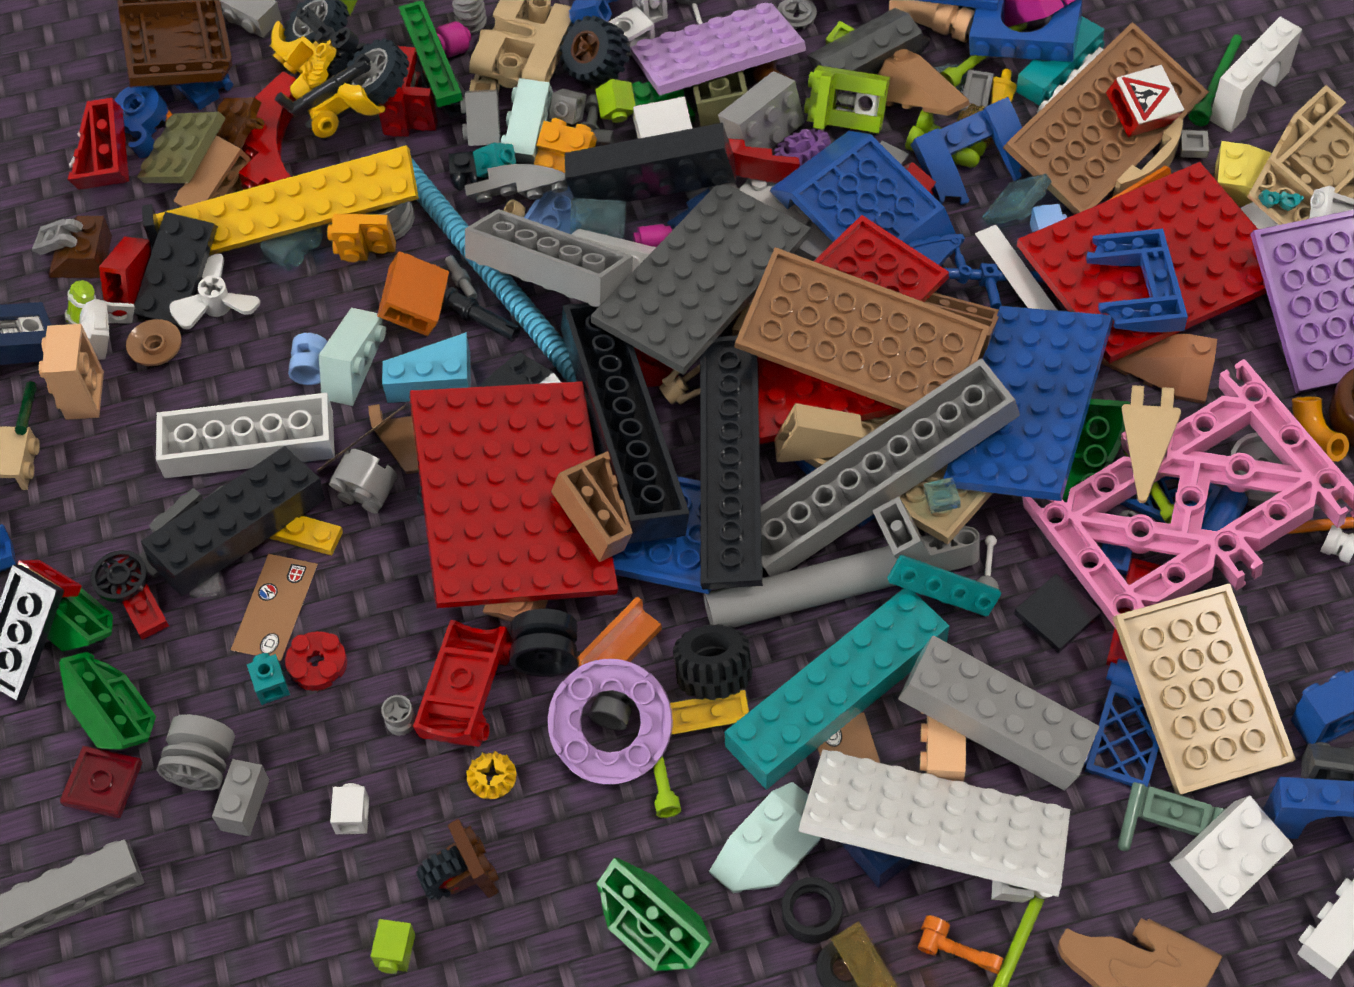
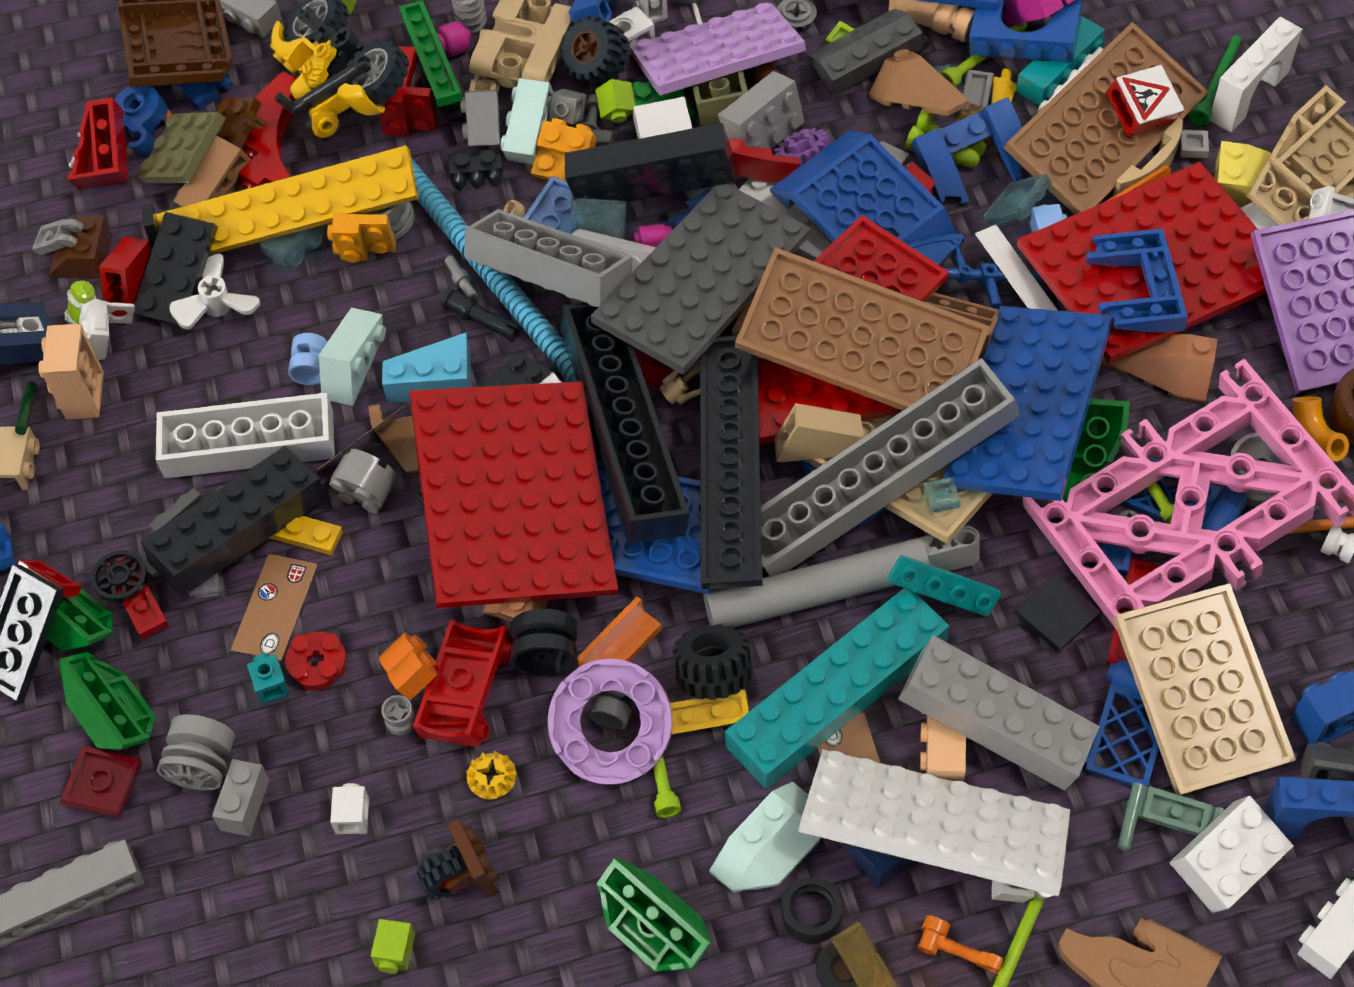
medium nougat dish [126,319,182,366] -> none
orange brick [377,251,449,336] -> none
light grey slope [465,164,568,203] -> none
teal bracket [473,142,516,178] -> none
medium nougat wedge [551,451,633,562] -> none
lime brick [804,65,890,133] -> none
light grey brick [872,496,932,563] -> none
white hinge [977,535,999,589] -> none
tan flag [1122,385,1181,503] -> none
teal piece [1258,189,1304,211] -> none
none -> orange brick [379,632,437,700]

